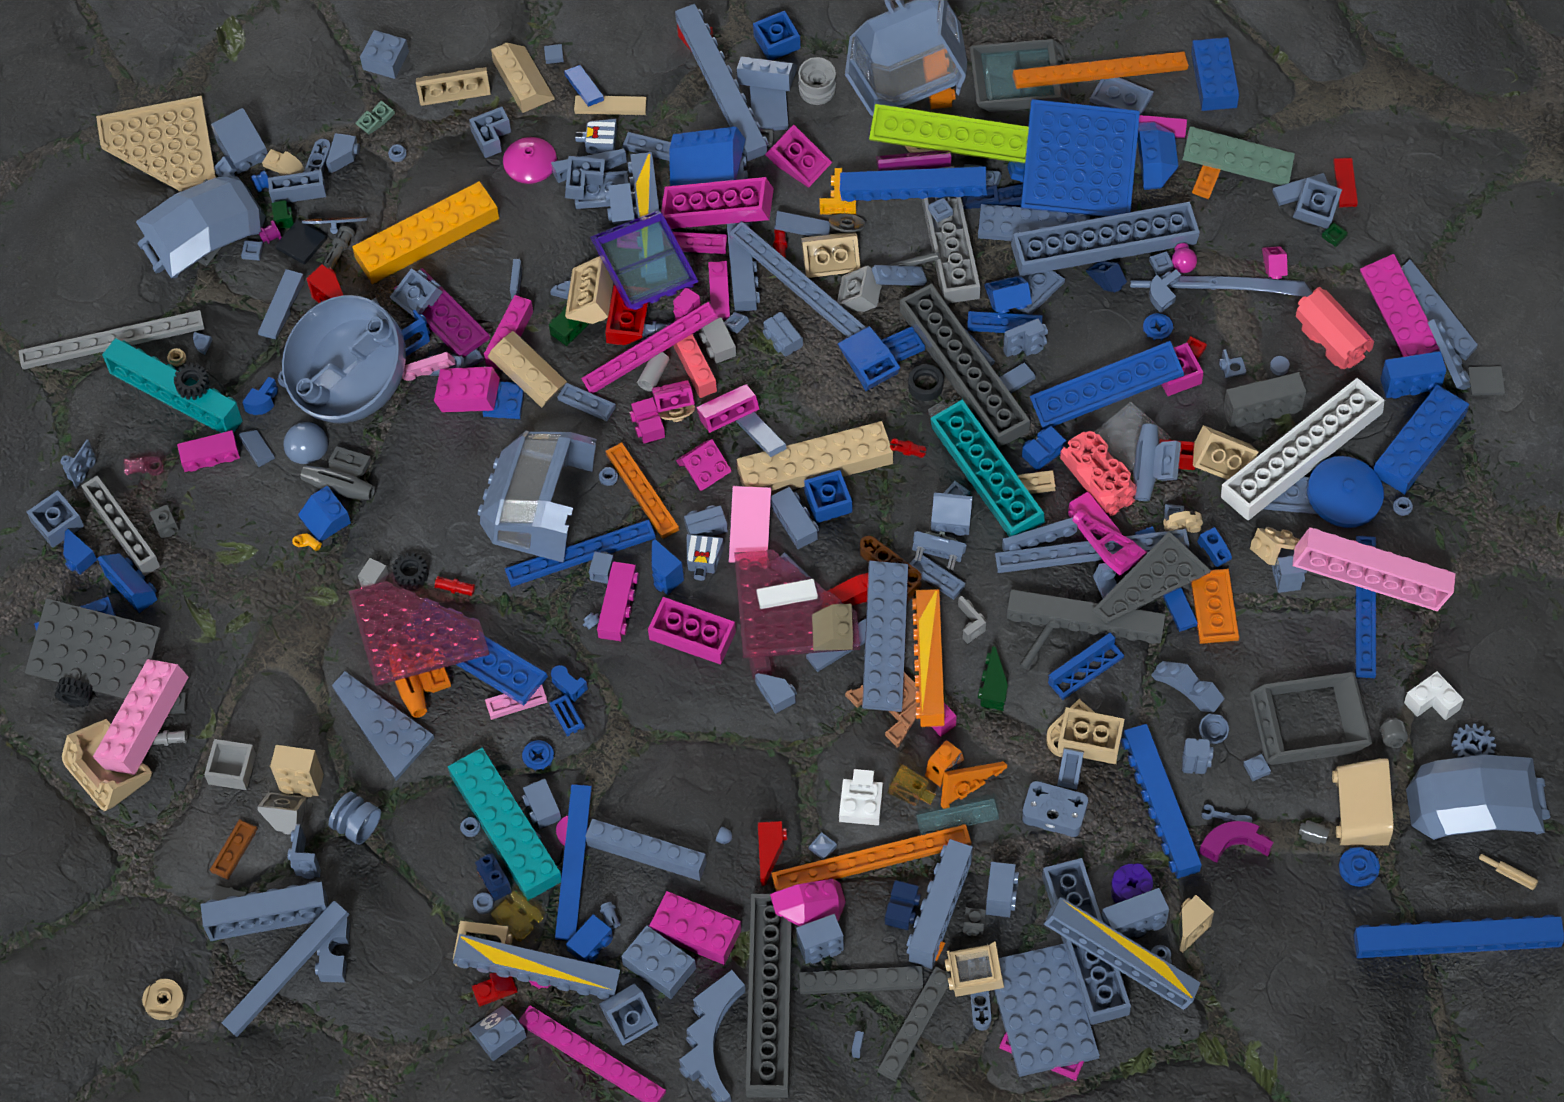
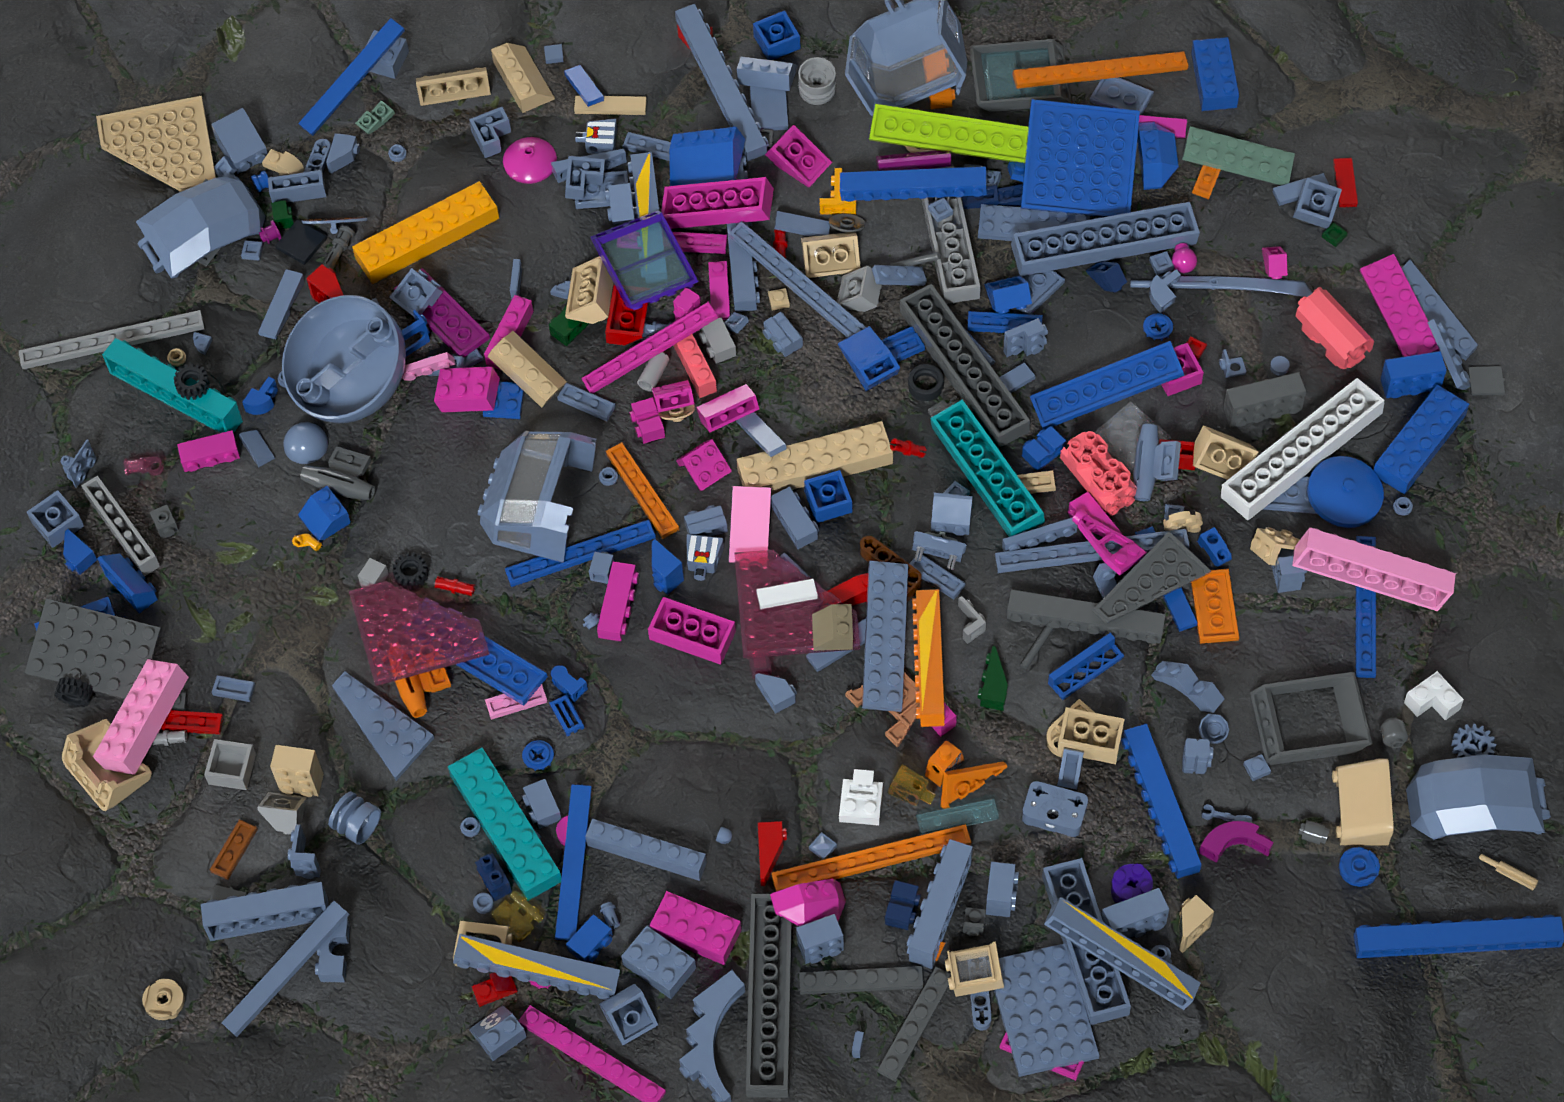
none -> red plate [161,710,223,735]
none -> sand blue tile [212,675,255,702]
none -> blue tile [298,18,405,136]
none -> tan plate [768,288,790,311]

